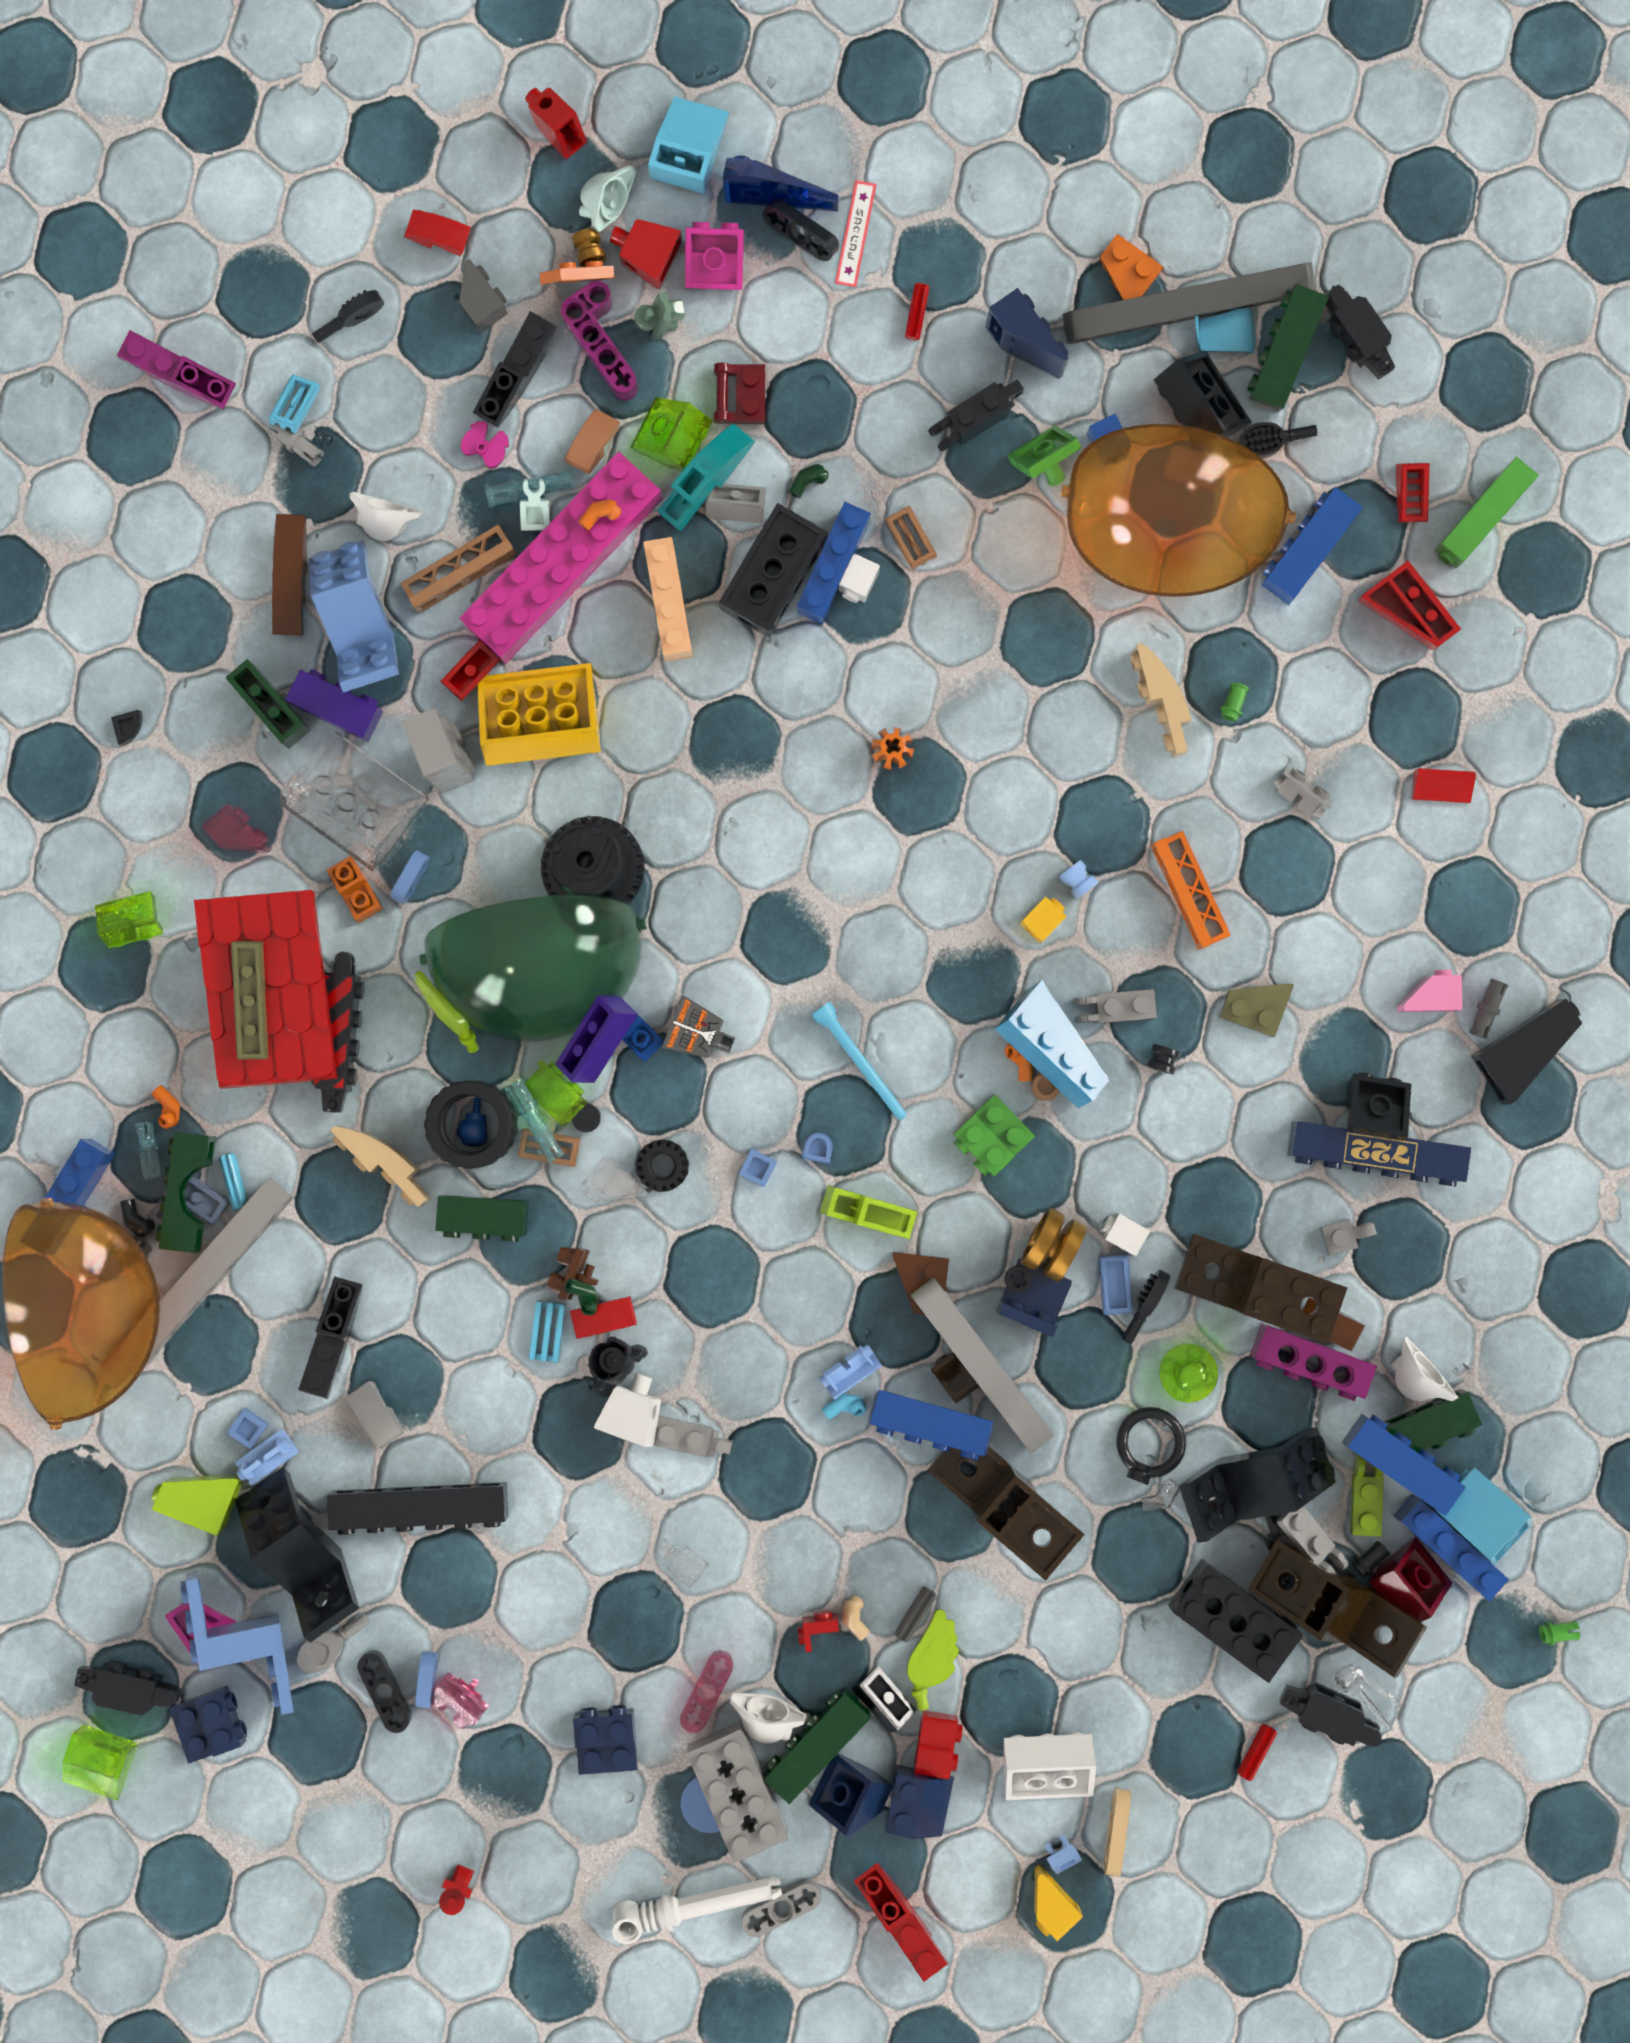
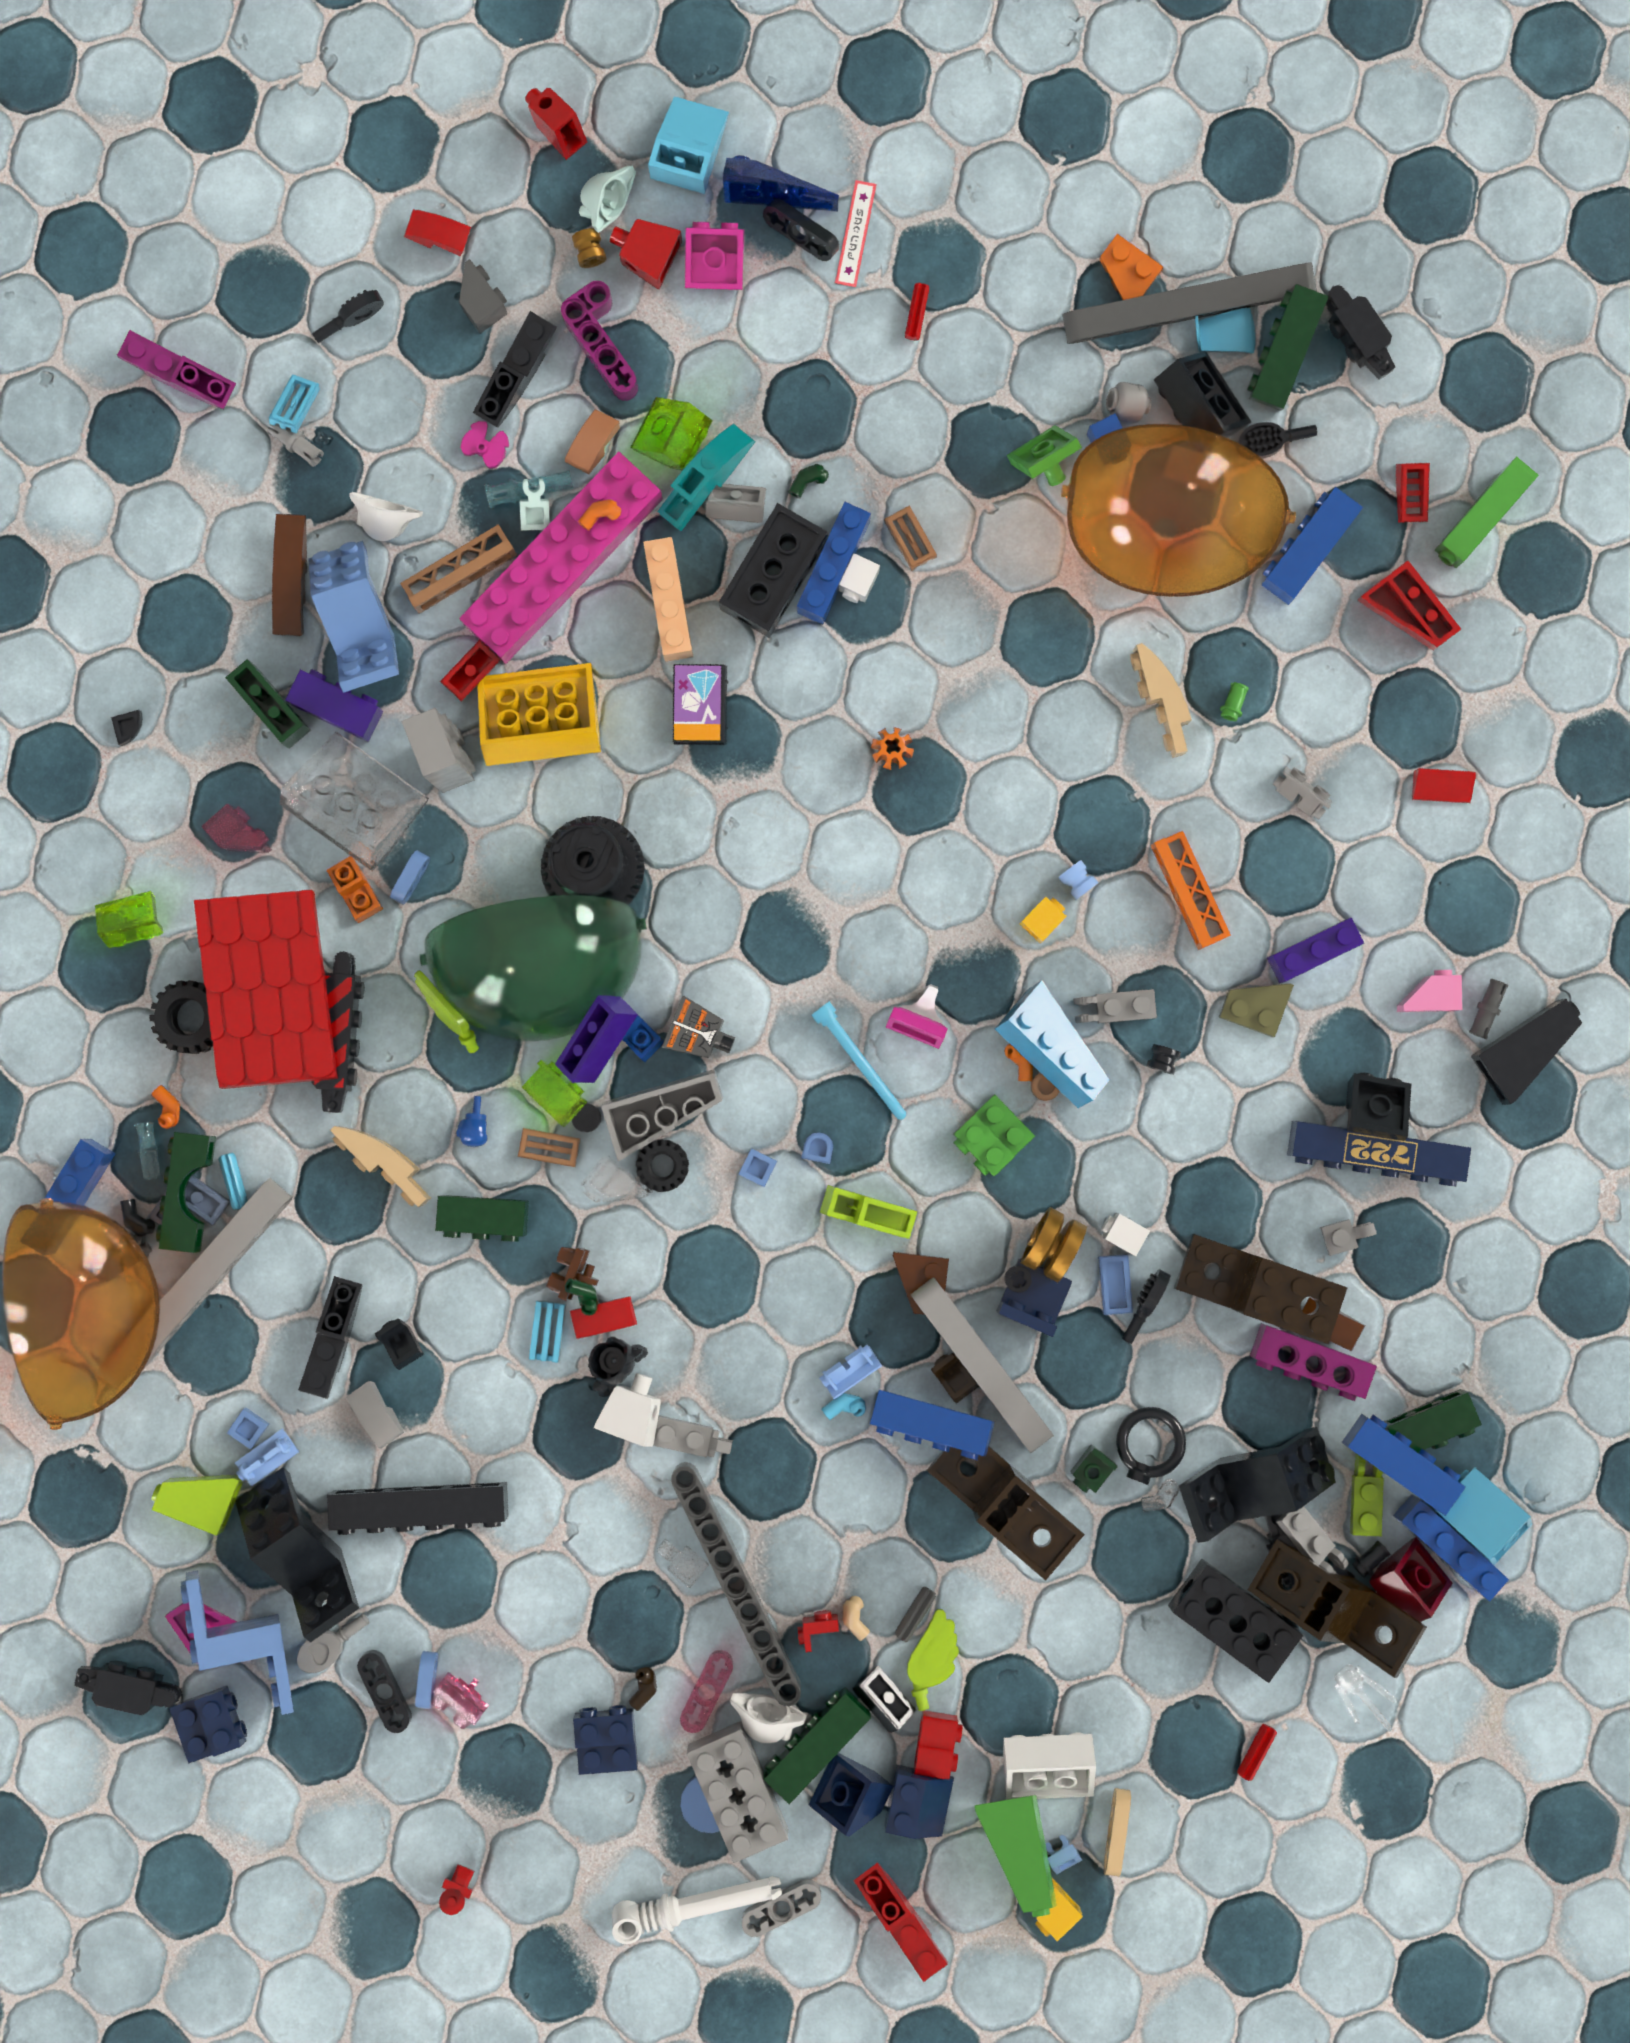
clear neon green slope [62,1724,138,1800] -> none
olive tile [231,941,269,1059] -> none
black tyre [424,1080,518,1169] -> none
clear light blue pin [502,1077,565,1164] -> none
orange wing [539,261,614,285] -> none
sand green hips [634,292,685,341] -> none
dark red plate [713,362,765,424] -> none
black hinge [928,379,1024,452] -> none
dark blue slope [985,288,1068,379] -> none
clear neon green plate [1159,1344,1218,1403] -> none
black hinge [1279,1682,1382,1748] -> none
white hat [1391,1337,1458,1401] -> none
bright green pin [1539,1621,1581,1646] -> none
none -> black tyre [149,980,213,1054]
none -> black bracket [375,1319,424,1370]
none -> light grey wedge [601,1069,723,1162]
none -> dark brown arm [628,1667,657,1711]
none -> dark grey beam [671,1462,801,1707]
none -> piece [673,664,729,745]
none -> dark pink piece [886,984,948,1049]
none -> bright green slope [974,1795,1057,1917]
none -> dark green brick [1070,1444,1118,1493]
none -> light grey head [1106,382,1151,423]
none -> dark purple brick [1267,917,1365,983]

